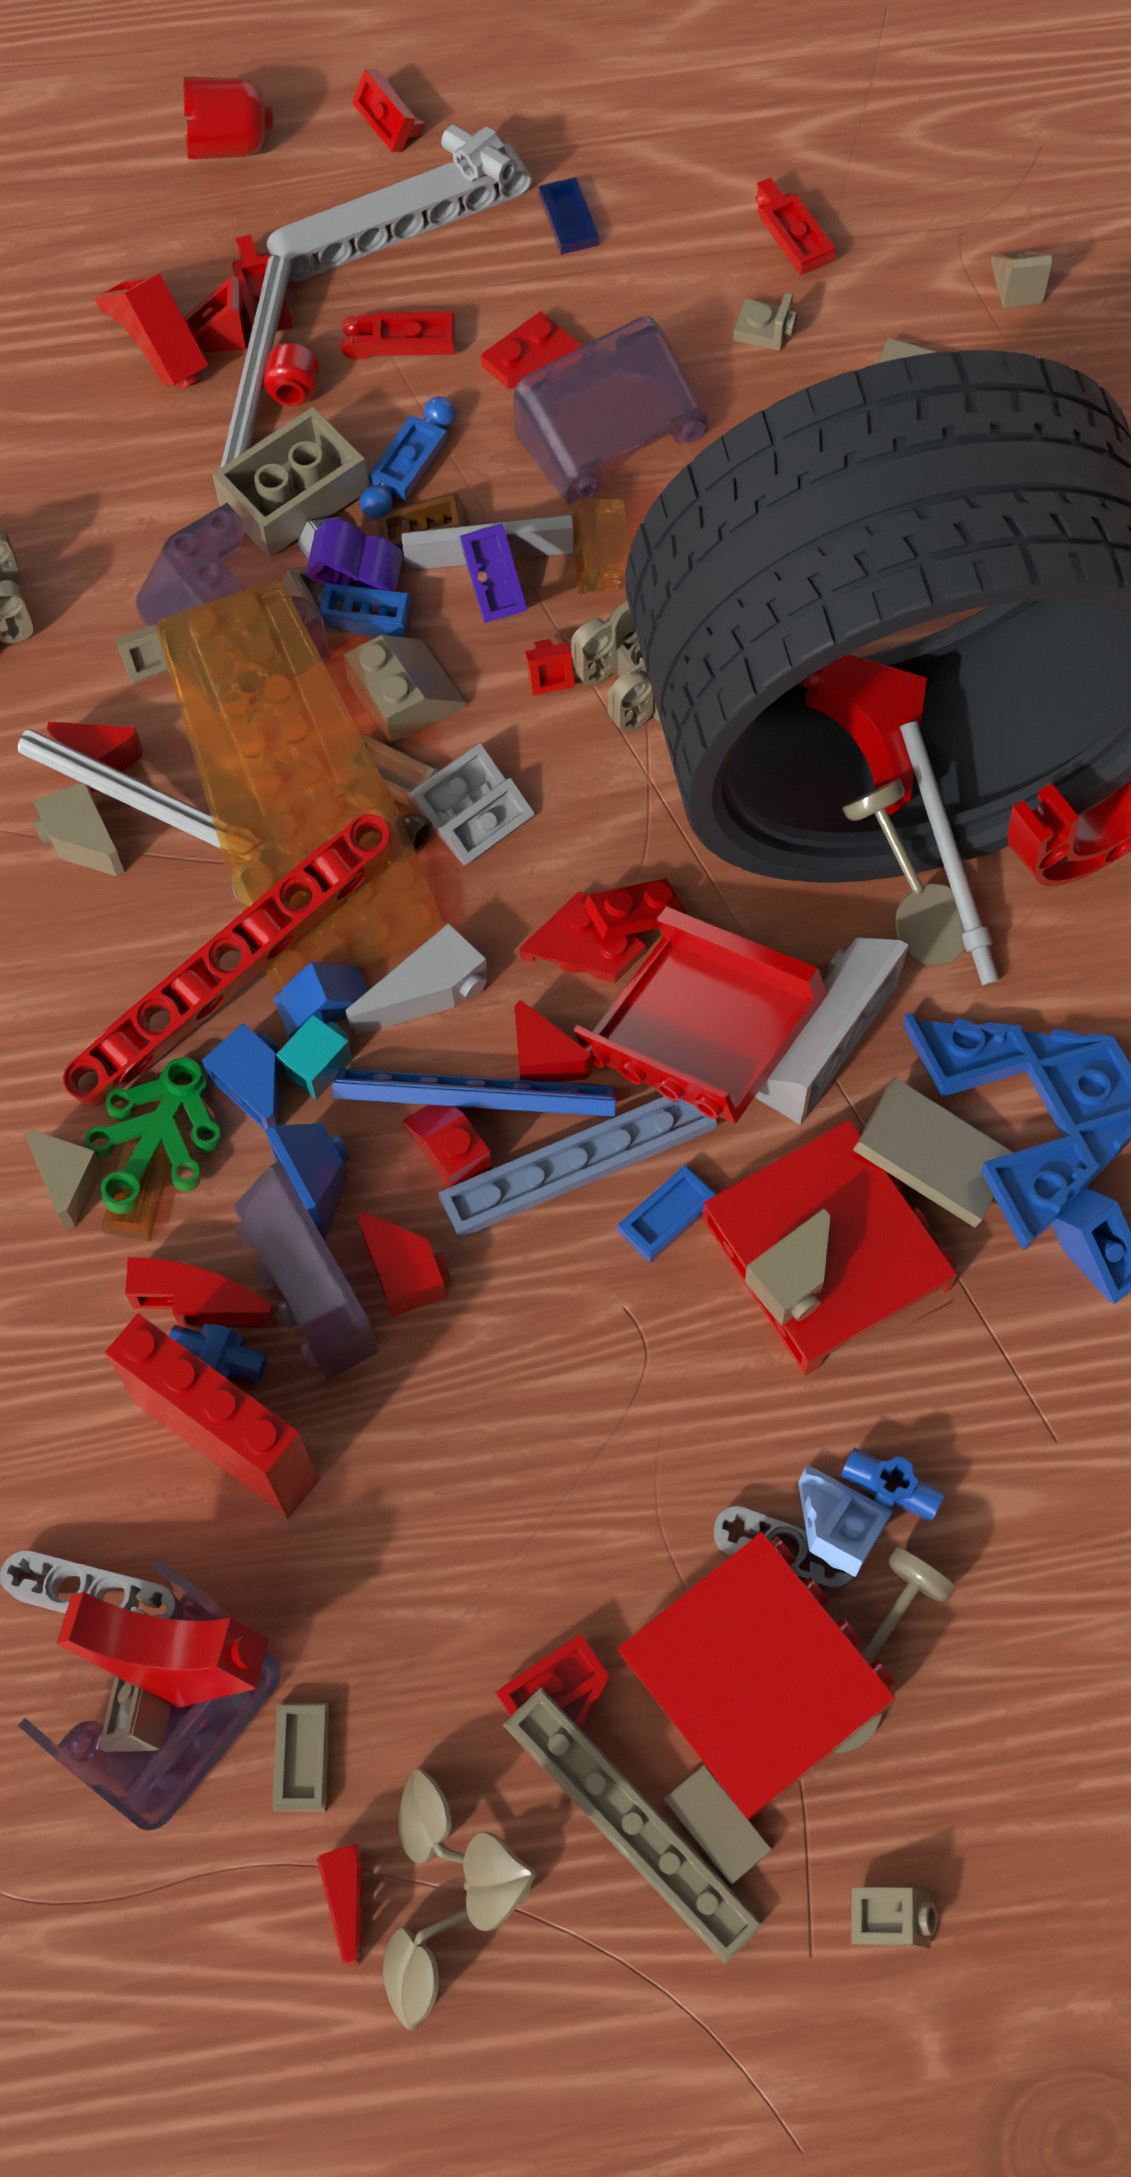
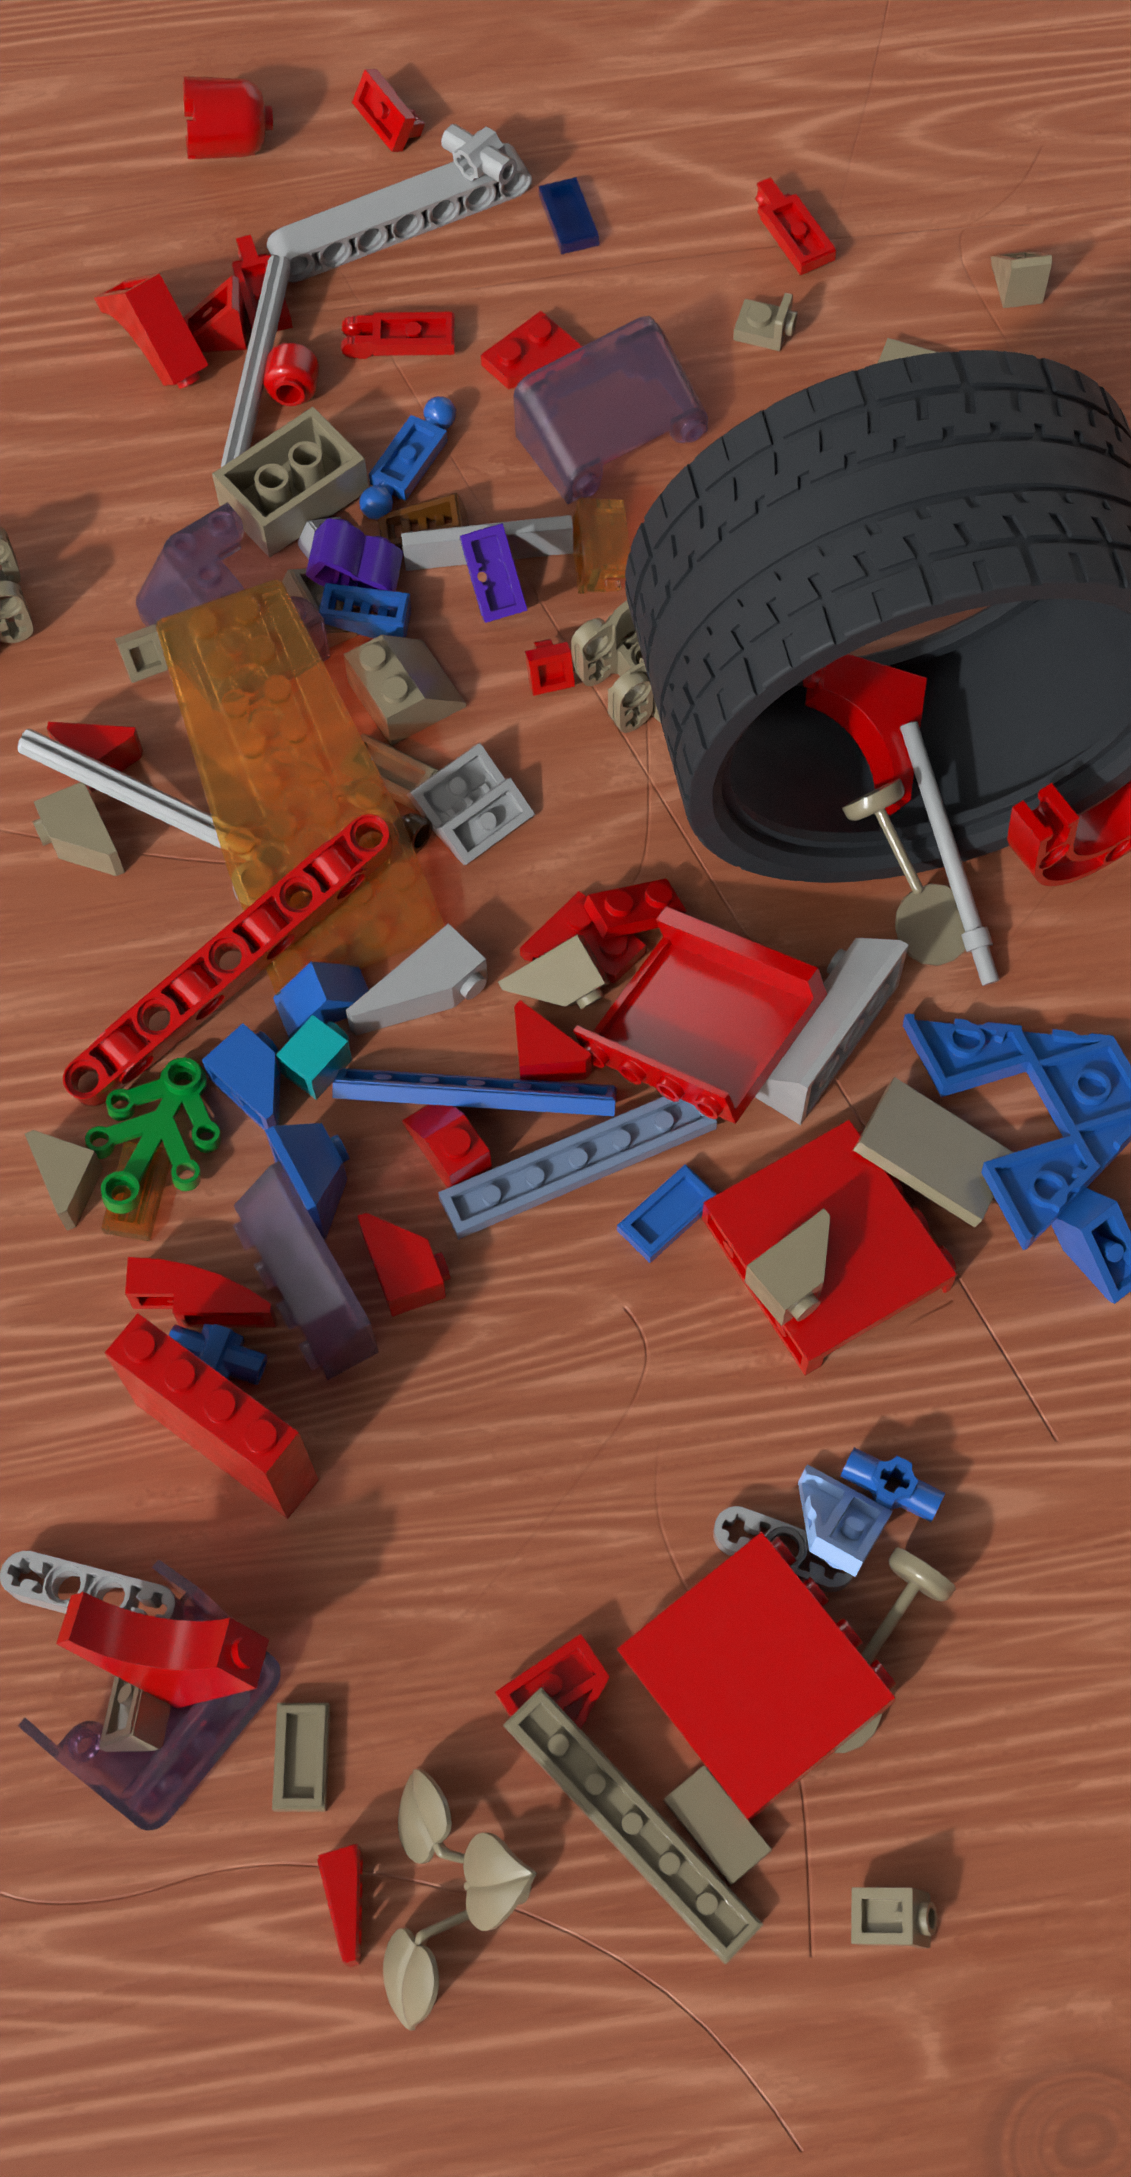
none -> slope [498,935,611,1009]

